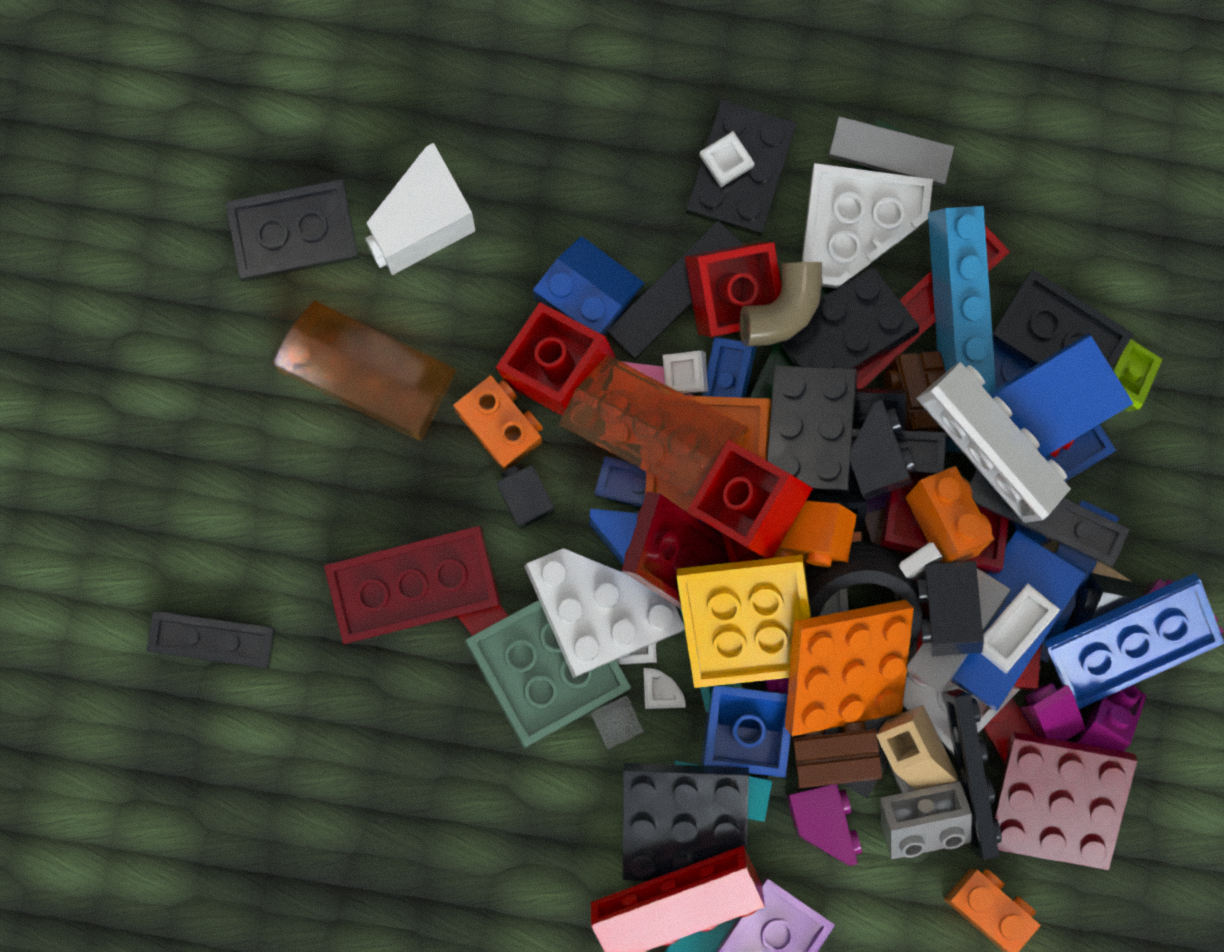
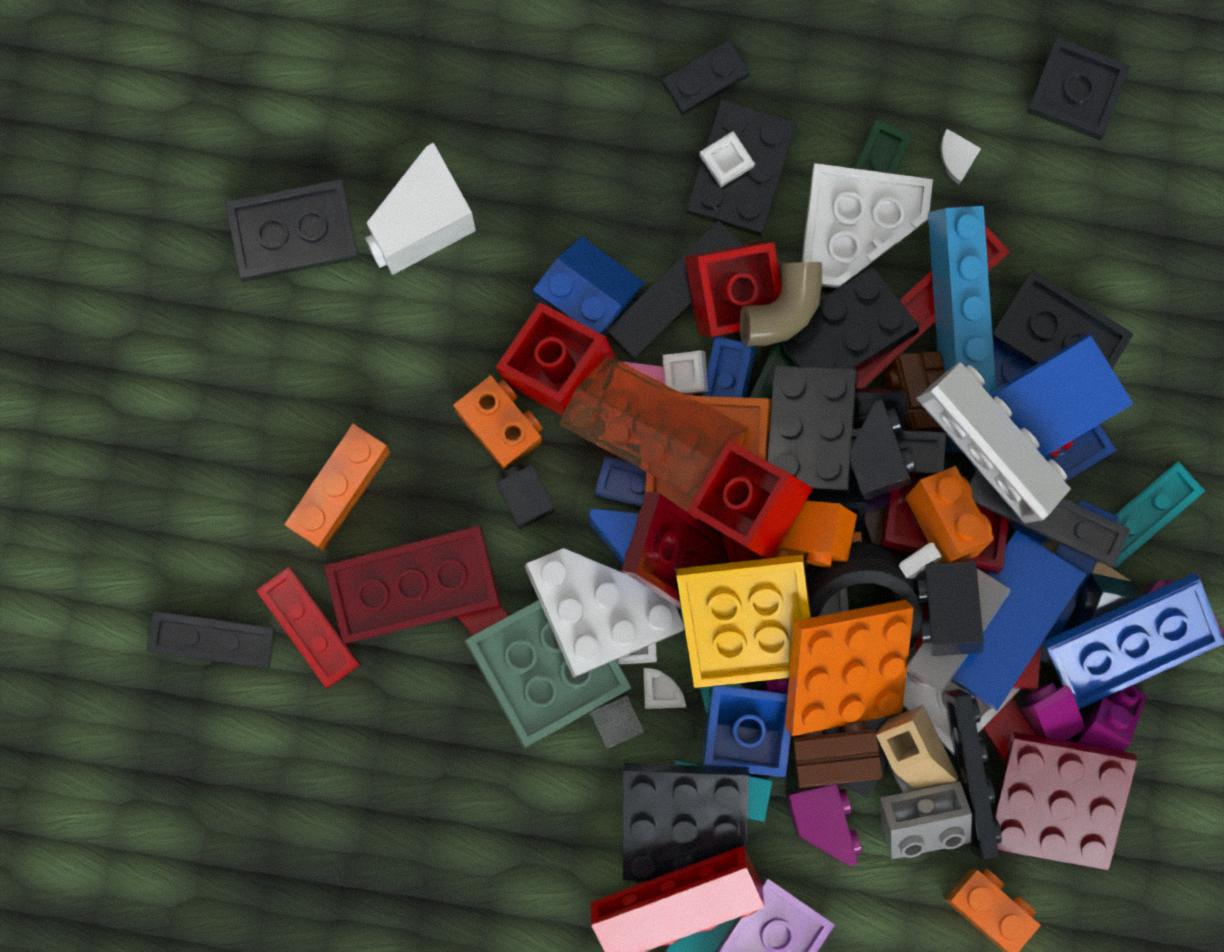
clear orange slope [273,300,457,441] -> none
light grey tile [828,116,954,187] -> none
white tile [981,584,1060,674] -> none
lime slope [1113,339,1163,412] -> none
none -> red tile [256,567,360,689]
none -> orange brick [284,424,390,552]
none -> black plate [662,40,750,116]
none -> white tile [940,129,981,185]
none -> black plate [1027,37,1130,140]
none -> teal tile [1111,461,1205,569]

